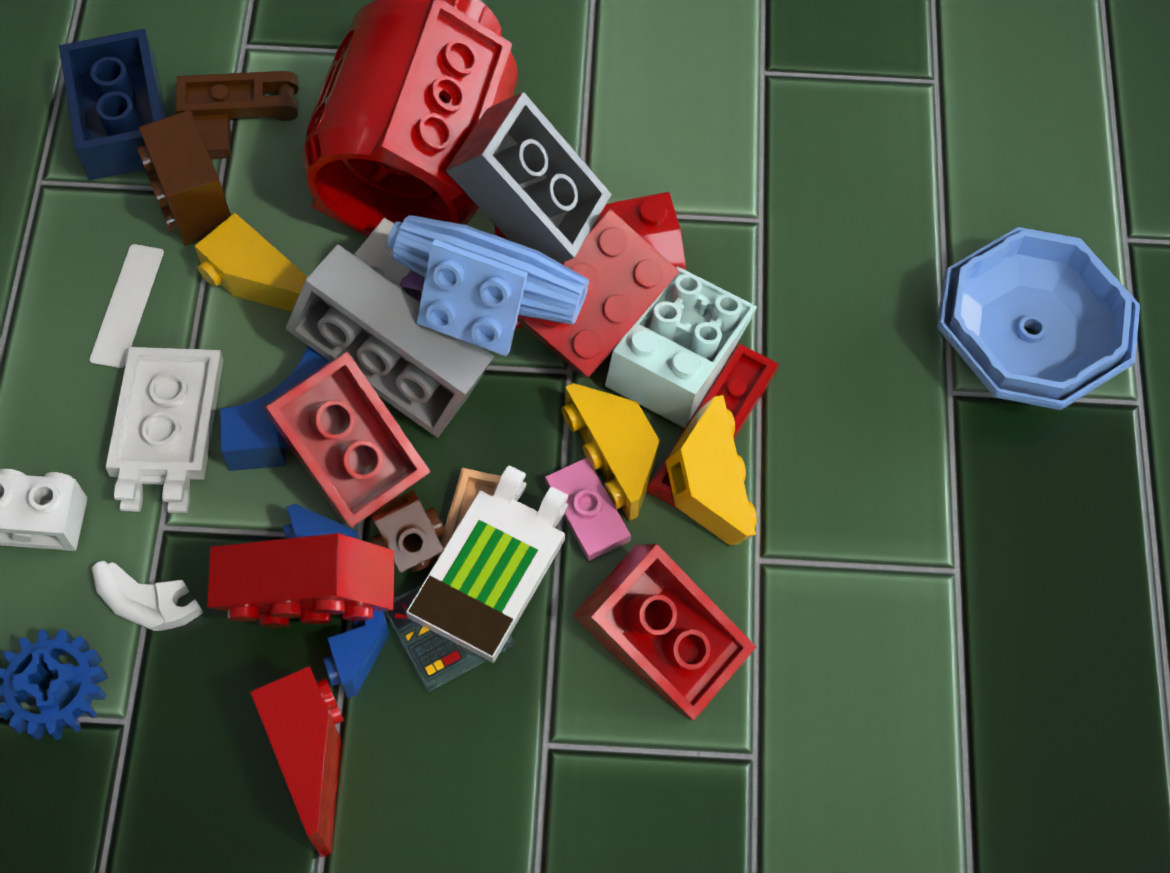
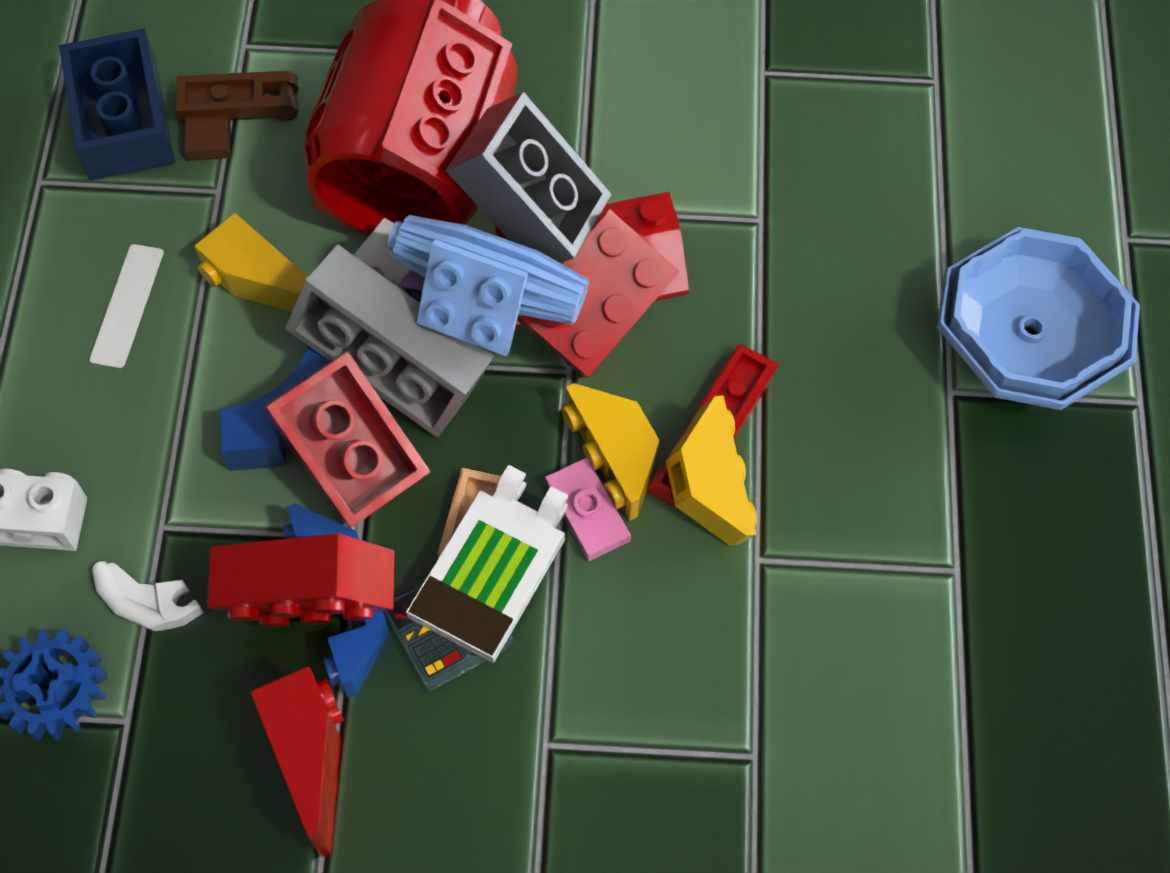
white tile [106,347,224,513] -> none
reddish brown brick [137,110,231,246] -> none
brick [371,490,446,573] -> none
red slope [572,544,756,721] -> none
light aqua slope [605,266,757,428] -> none

